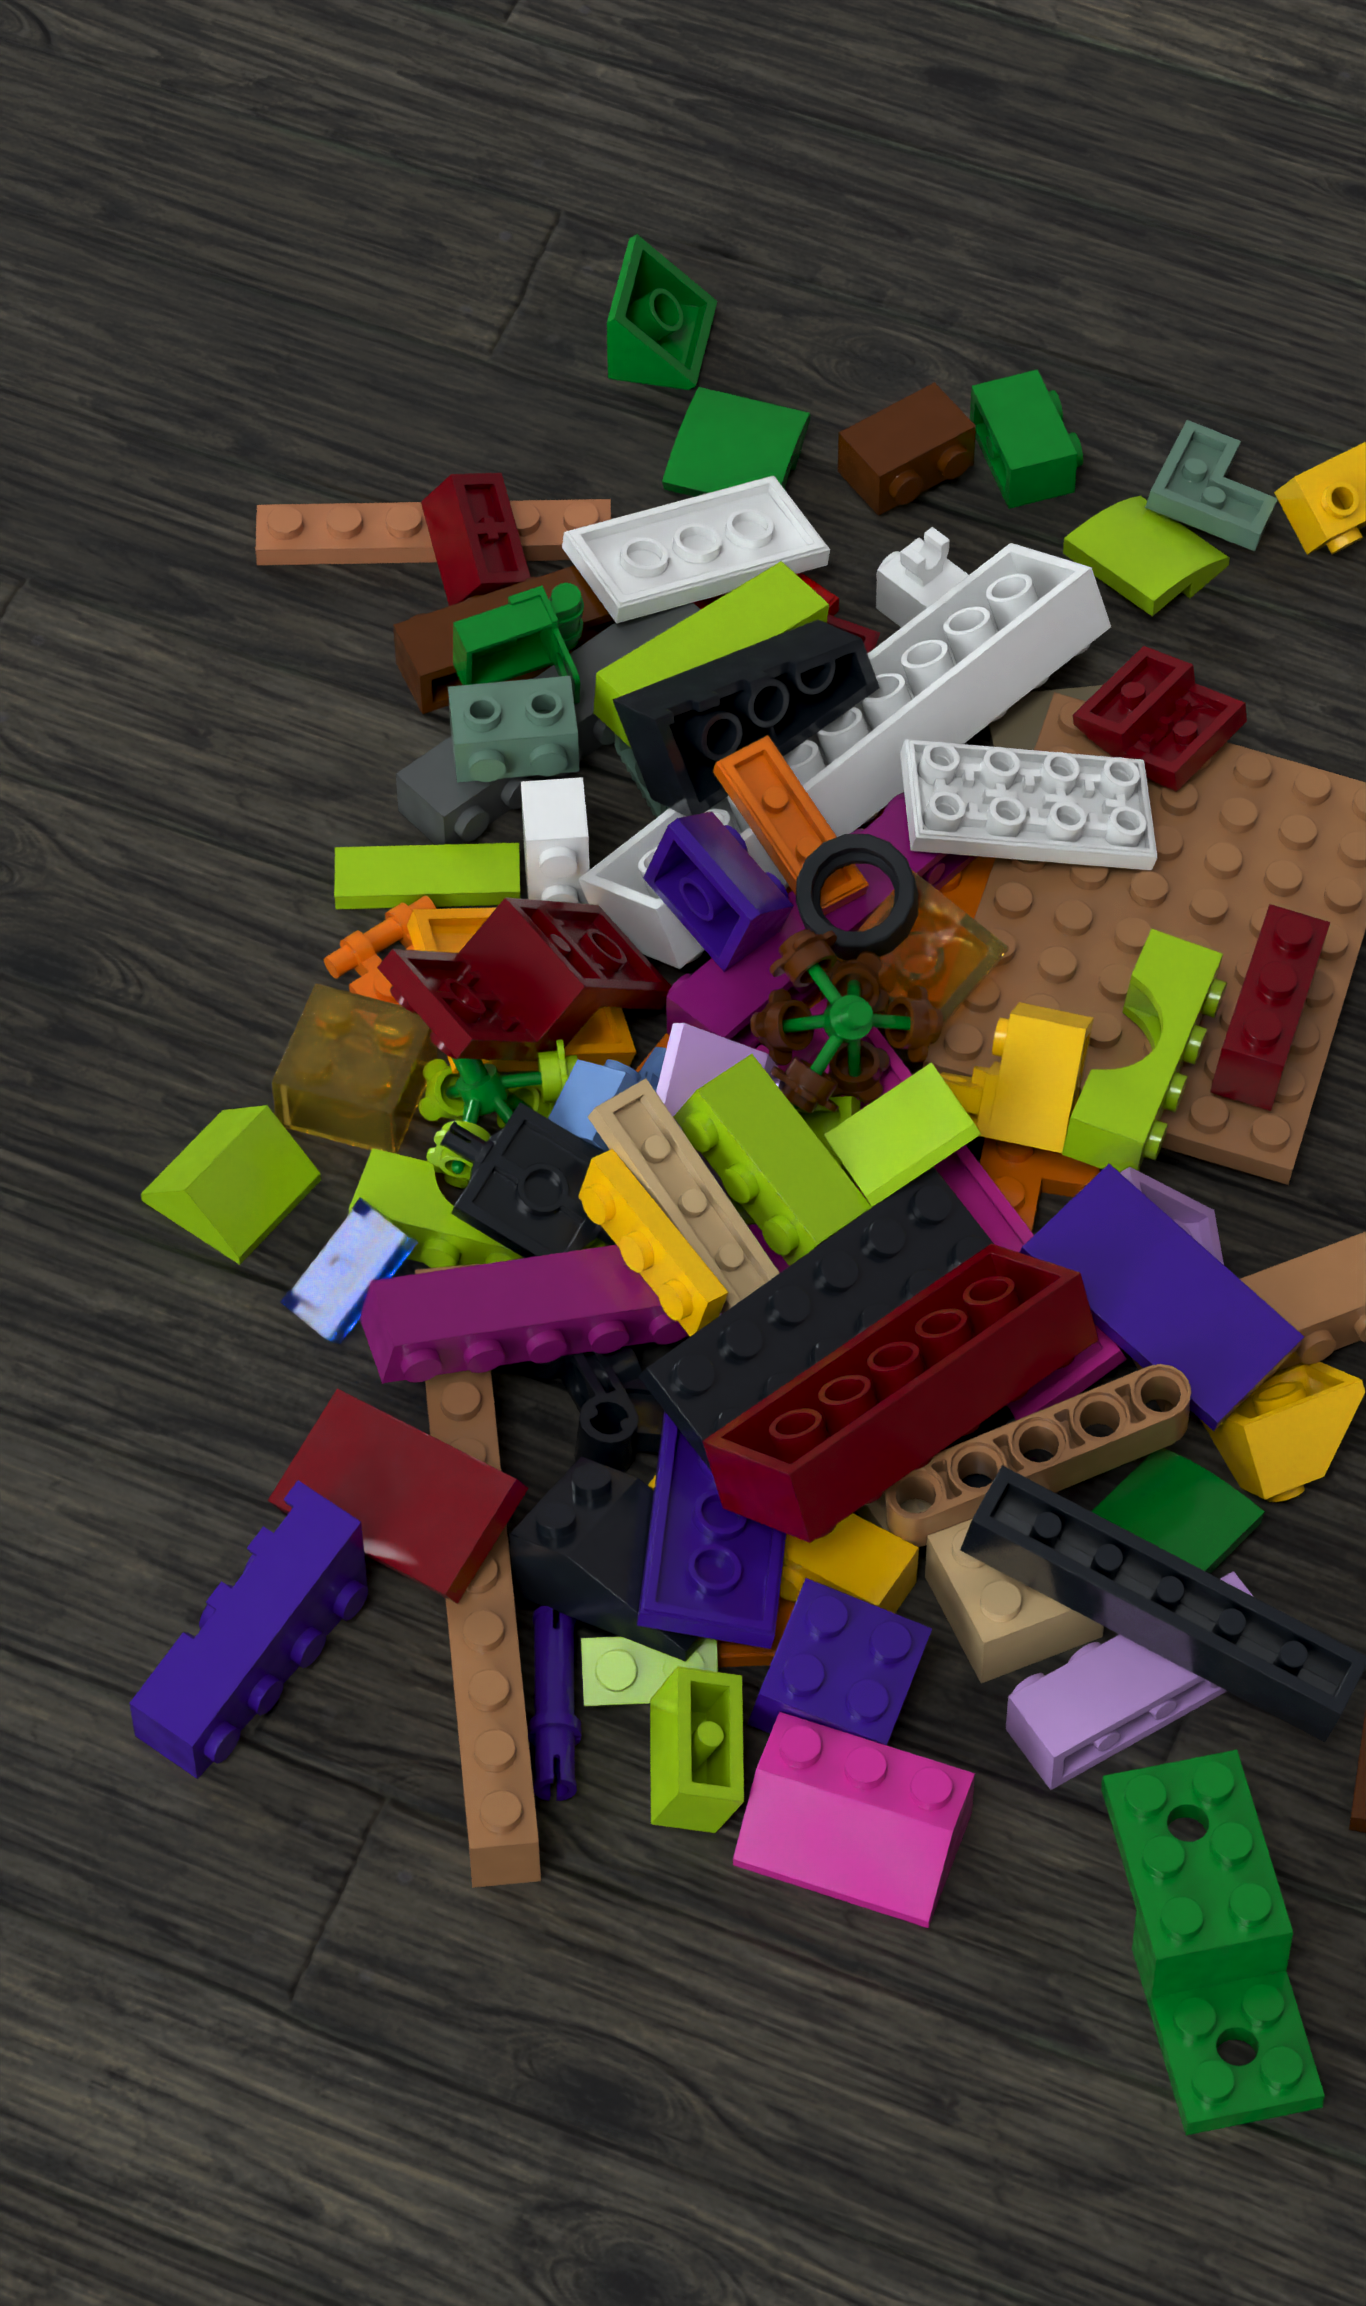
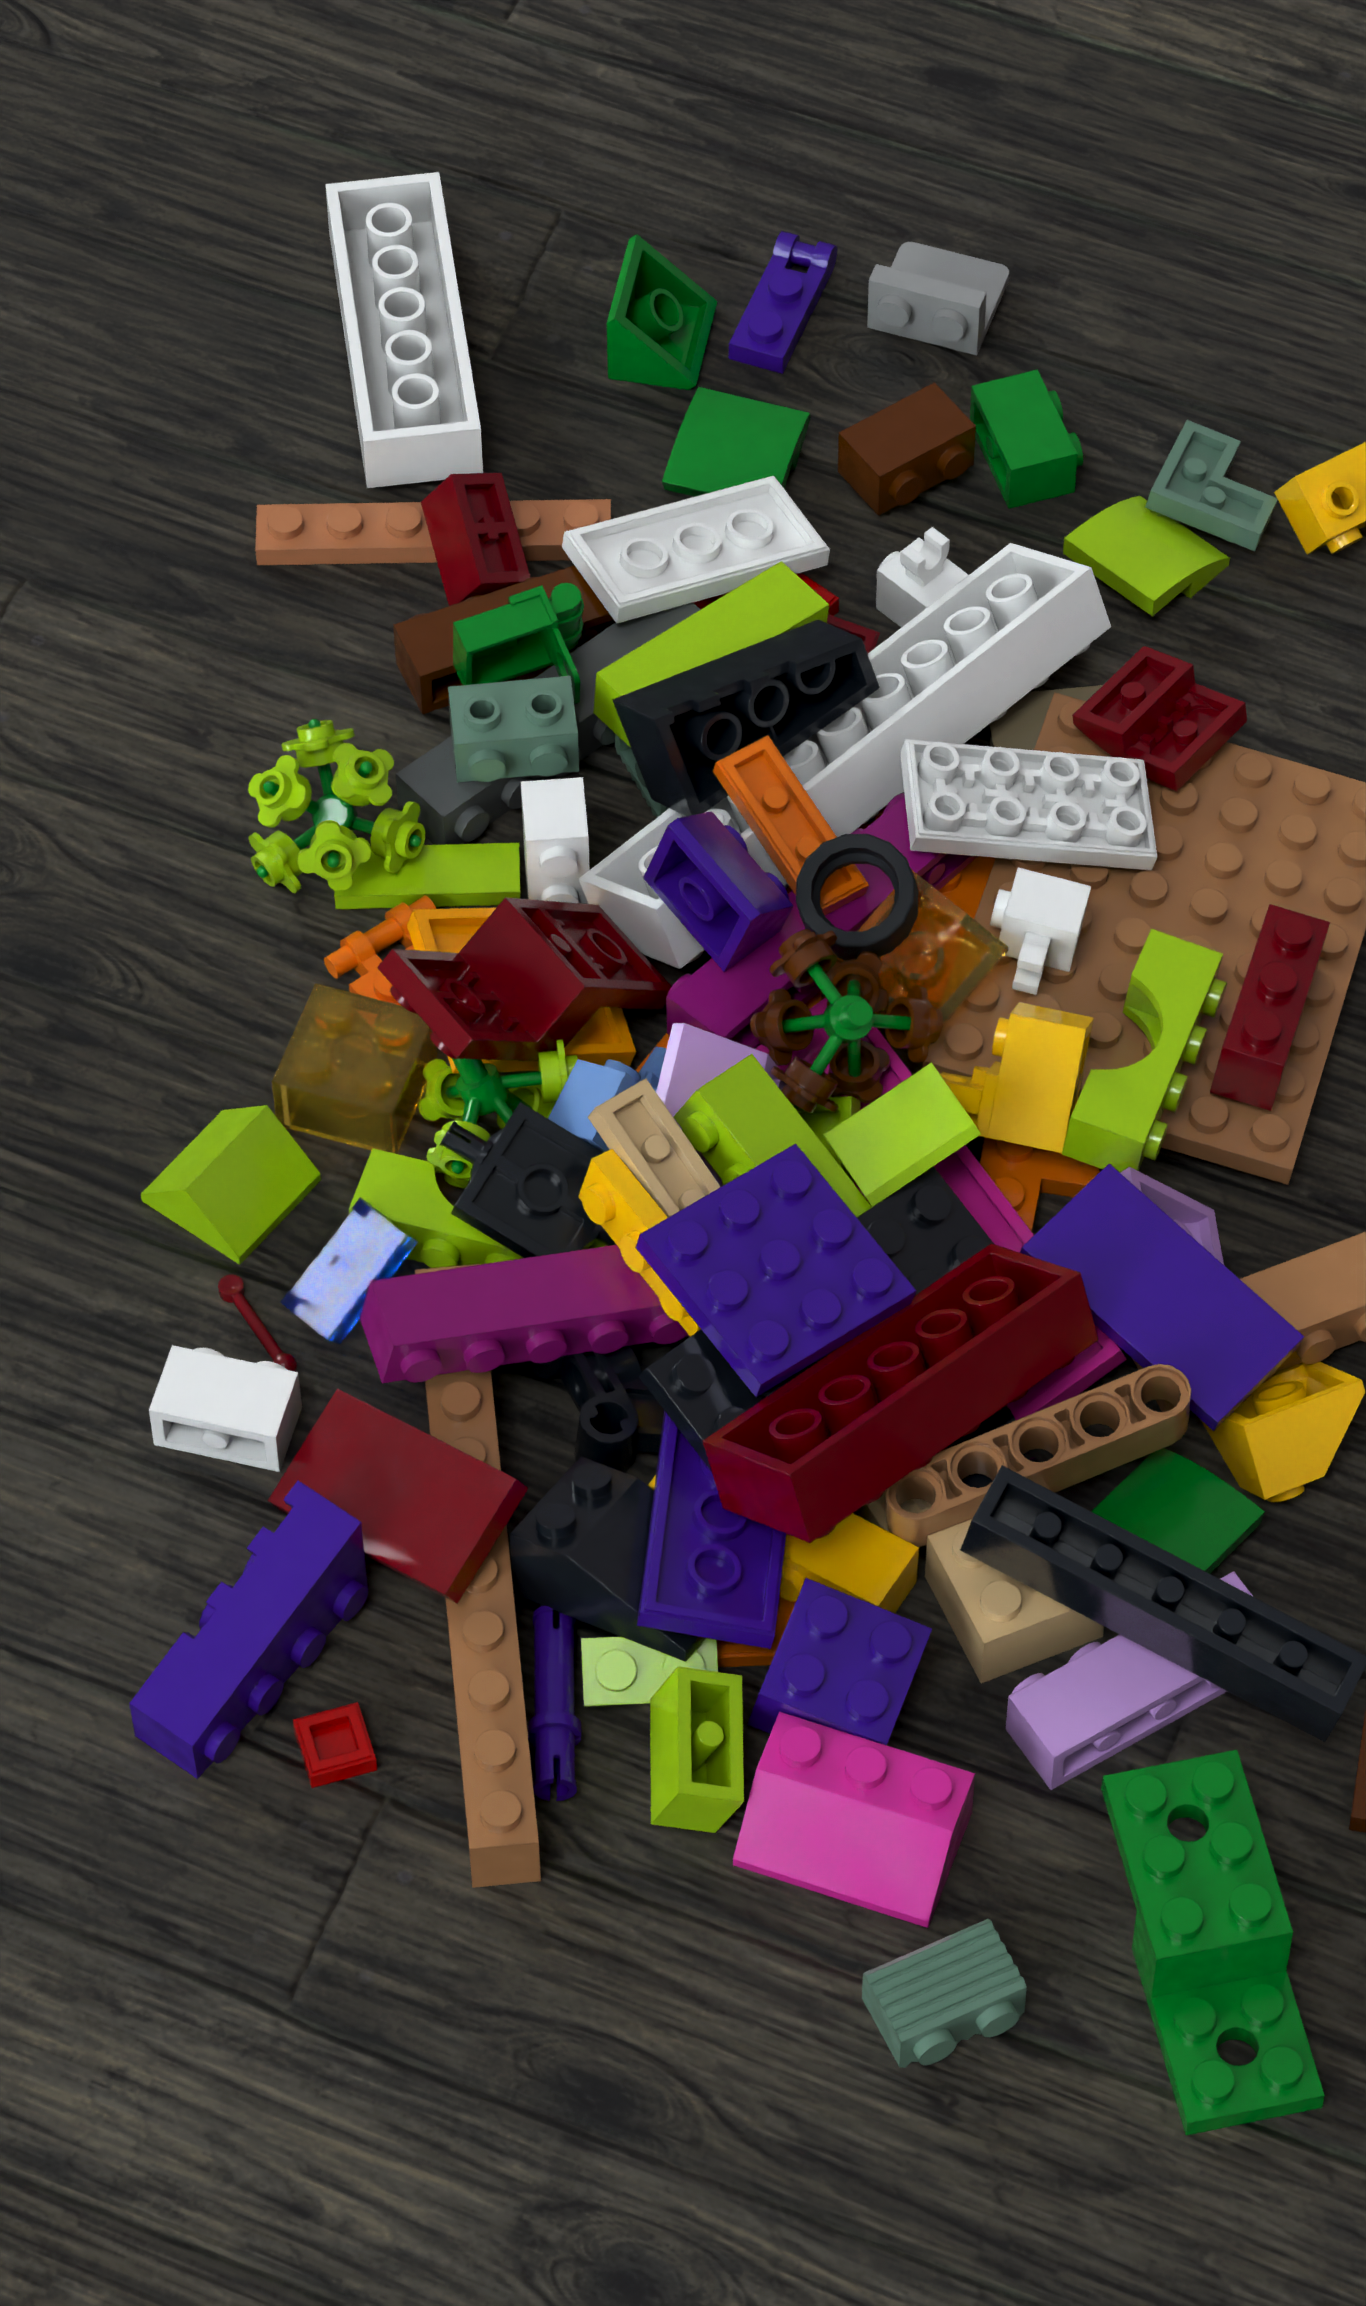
none -> white brick [149,1345,302,1472]
none -> dark red hinge [218,1274,297,1372]
none -> lime plant [248,719,425,893]
none -> red tile [293,1702,377,1788]
none -> white brick [325,172,483,488]
none -> dark purple plate [635,1143,916,1397]
none -> dark purple plate [729,231,838,374]
none -> sand green brick [862,1919,1027,2068]
none -> light grey bracket [867,242,1009,355]
none -> white brick [990,867,1091,995]

